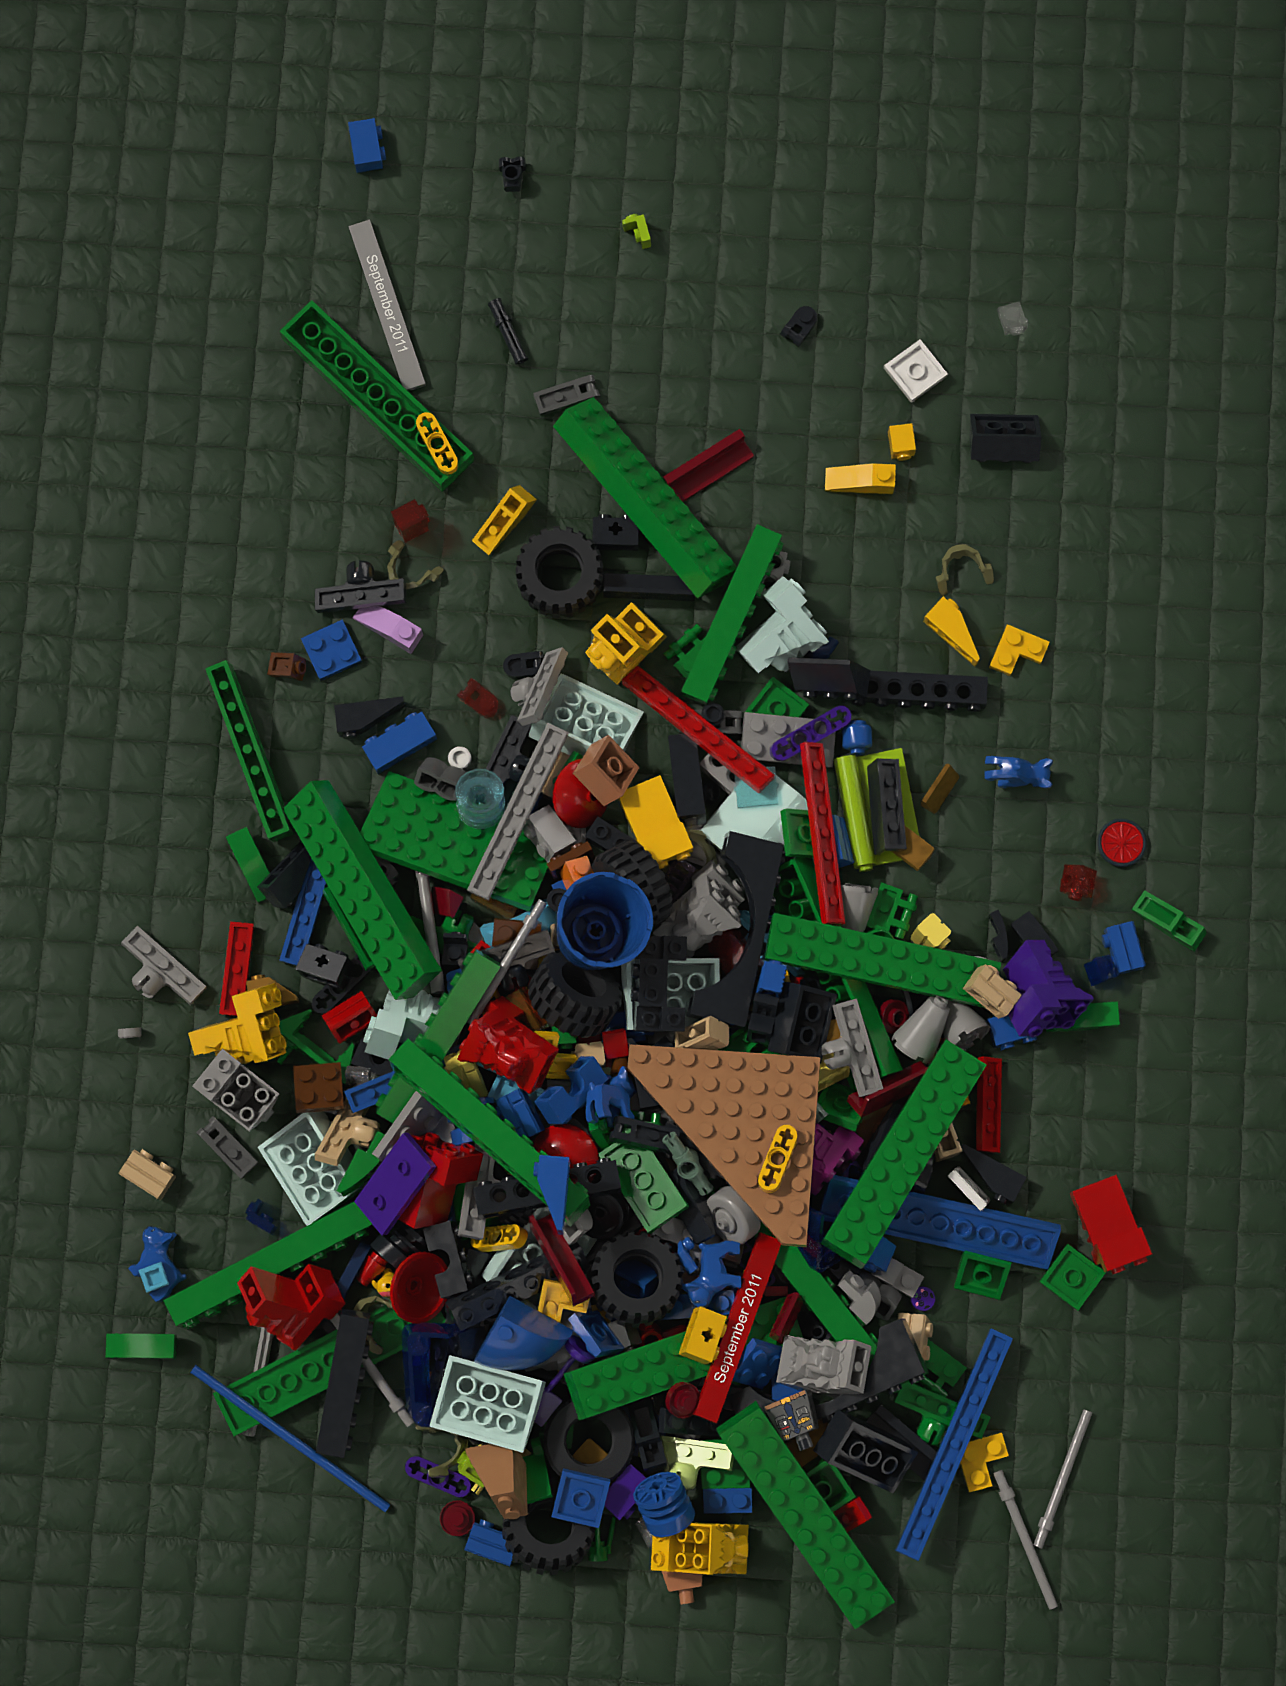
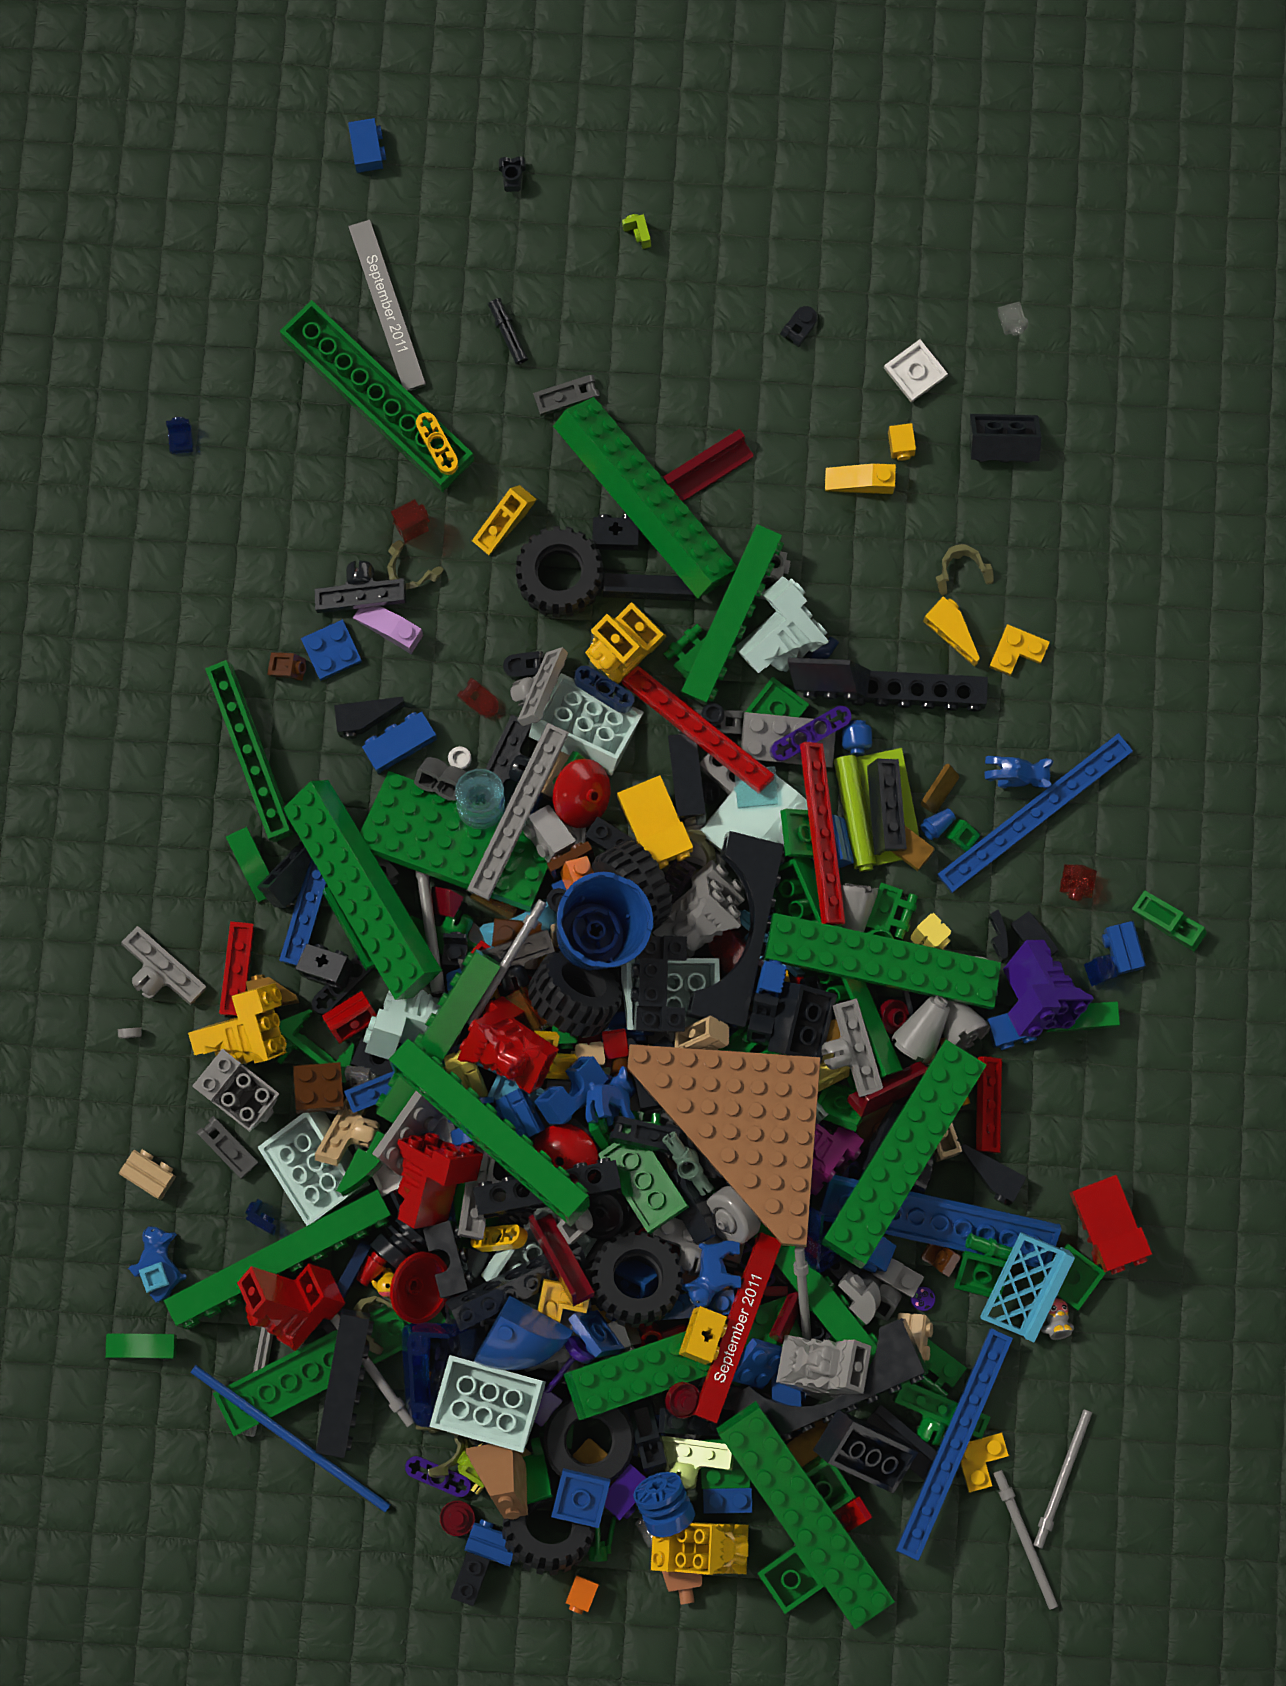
dark purple plate [354,1133,437,1236] -> none
blue slope [533,1155,570,1235] -> none
nougat brick [573,735,639,806] -> none
blue arm [677,1237,698,1274] -> none
yellow beam [758,1125,797,1193] -> none
torso [764,1390,819,1451] -> none
white tile [948,1166,990,1211] -> none
tan brick [963,964,1021,1019] -> none
red wheel [1097,819,1147,867] -> none
none -> clear blue bracket [166,417,194,454]
none -> black brick [451,1551,491,1606]
none -> orange brick [566,1575,599,1614]
none -> dark blue beam [574,666,634,713]
none -> green brick [757,1545,824,1614]
none -> light grey bar [793,1247,812,1340]
none -> blue cone [920,808,956,840]
none -> reddish brown bracket [920,1243,961,1277]
none -> blue plate [937,733,1133,893]
none -> green slope [945,819,980,852]
none -> green pin [965,1233,1013,1261]
none -> medium azure fence [980,1232,1075,1342]
none -> light grey animal [1041,1298,1074,1340]

